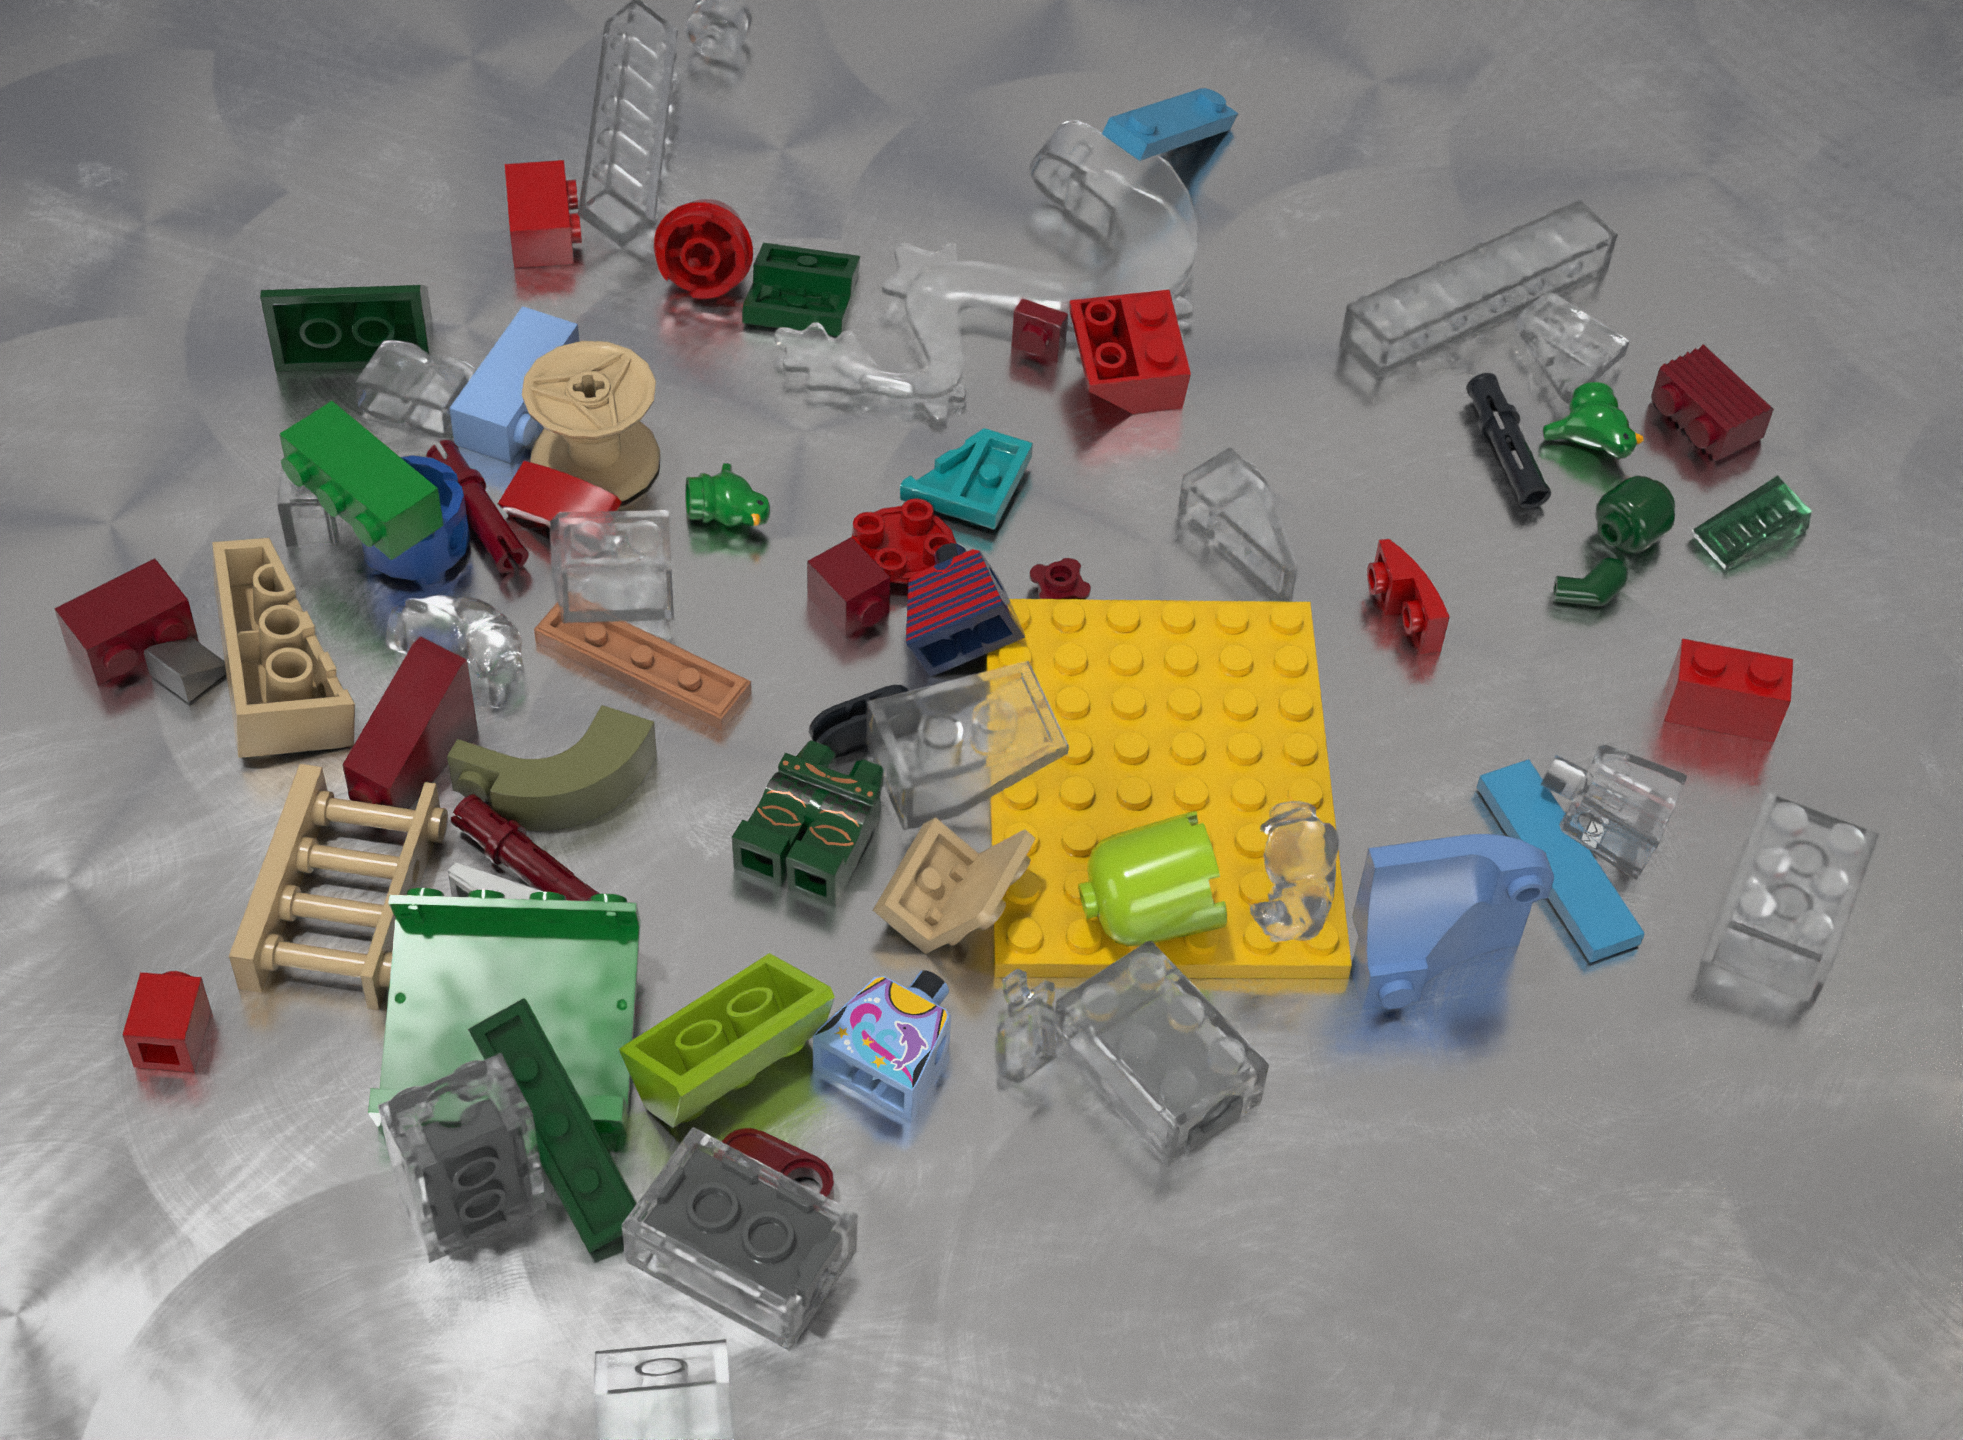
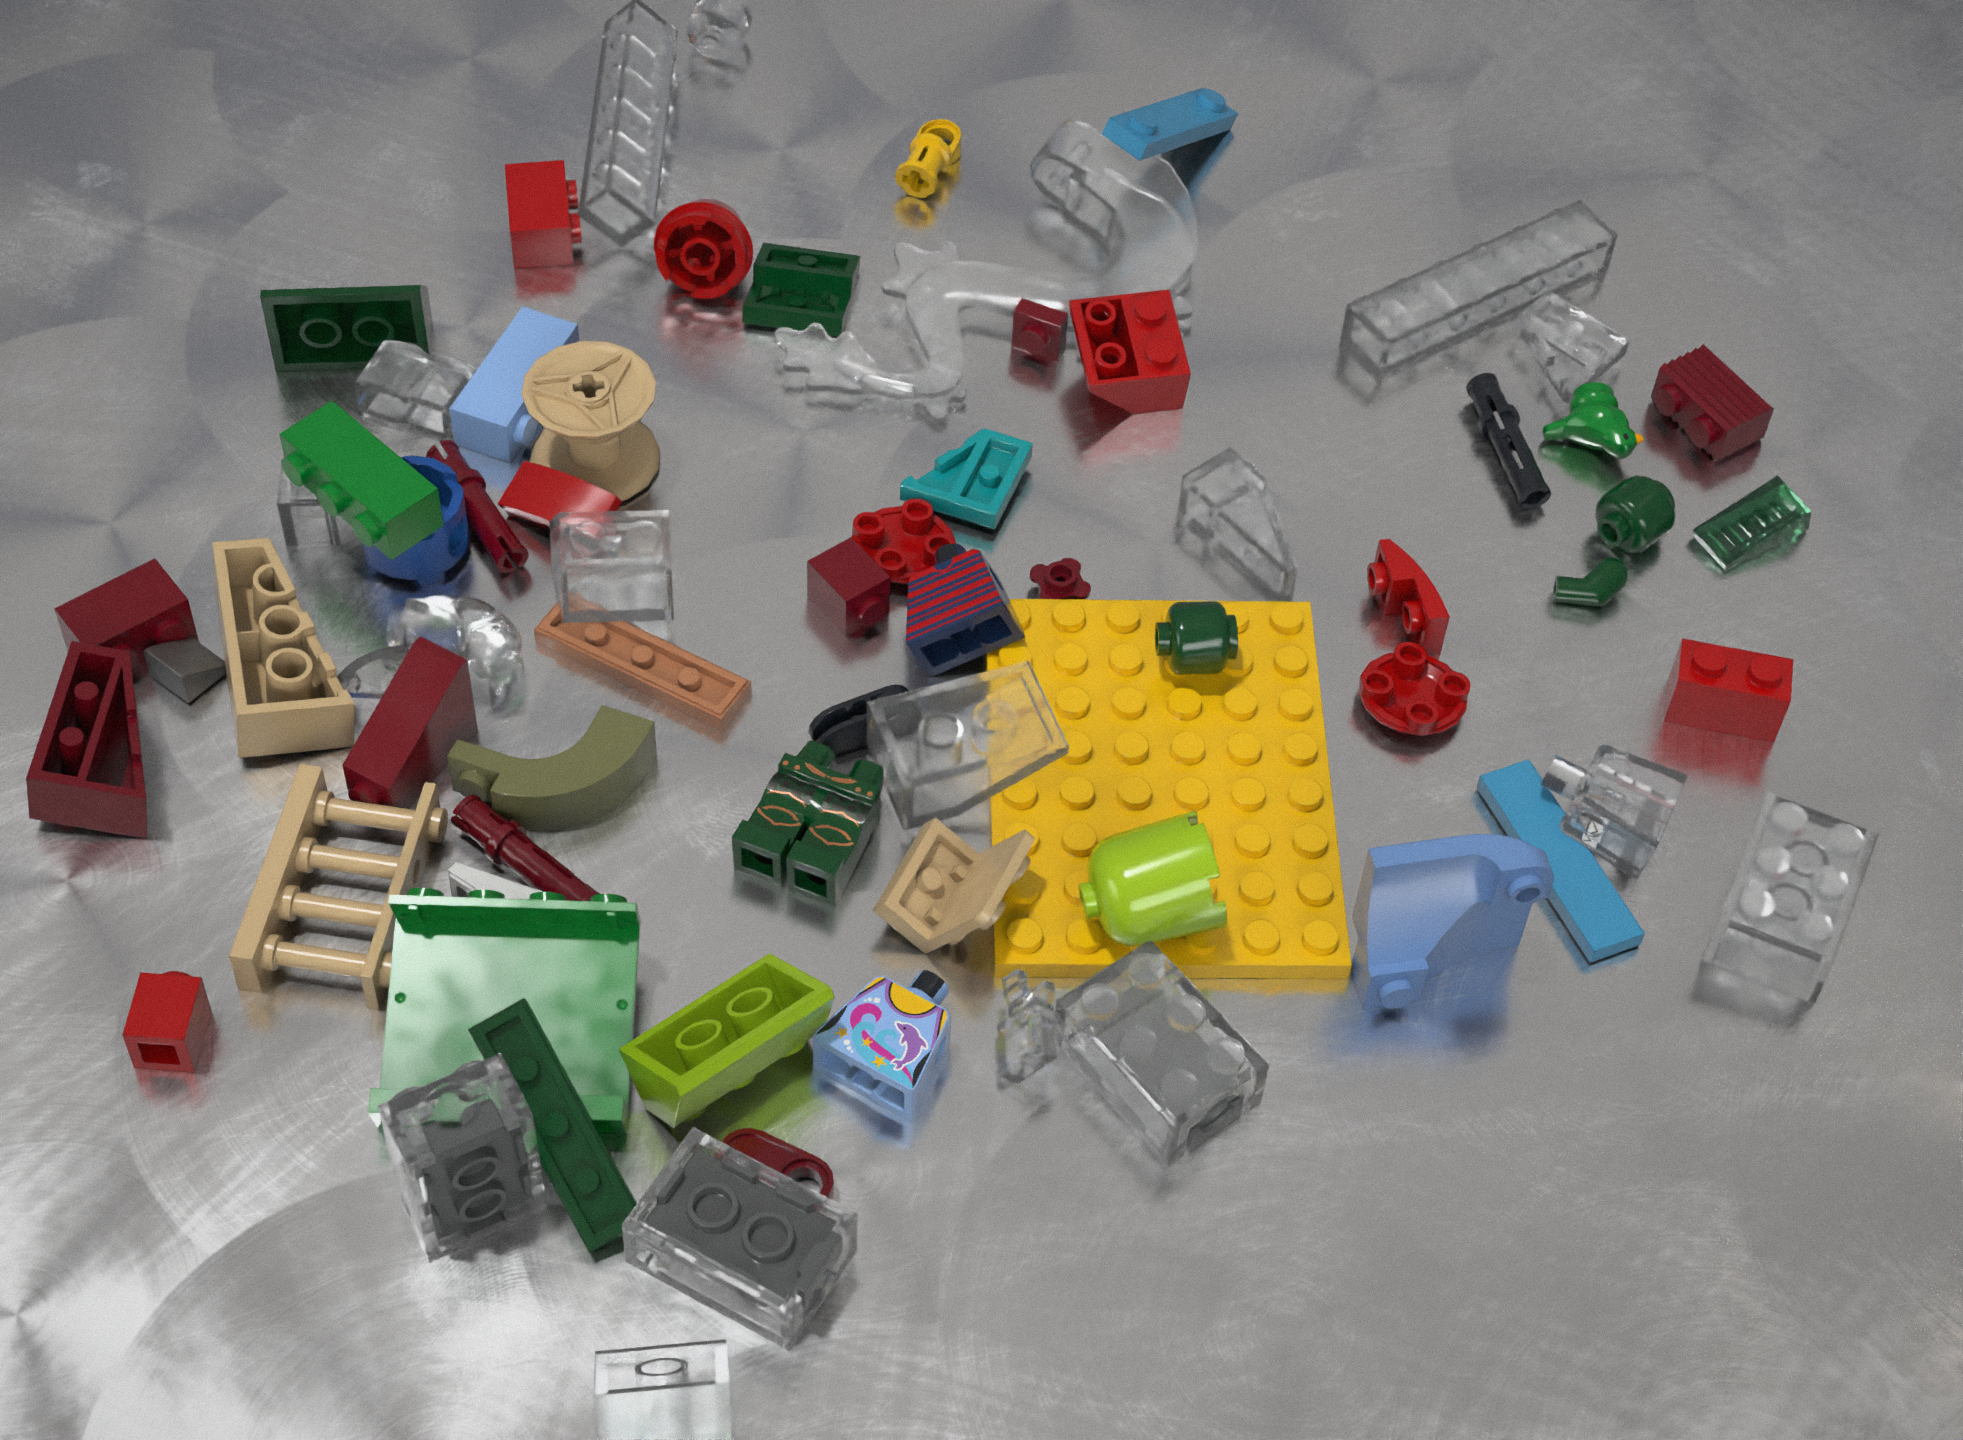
green animal [685,463,771,527] -> none
clear animal [1250,801,1339,942] -> none
none -> dark red wedge [26,641,147,839]
none -> clear tile [337,646,407,699]
none -> yellow connector [895,119,961,198]
none -> dark green head [1155,601,1238,675]
none -> red dish [1358,642,1471,736]

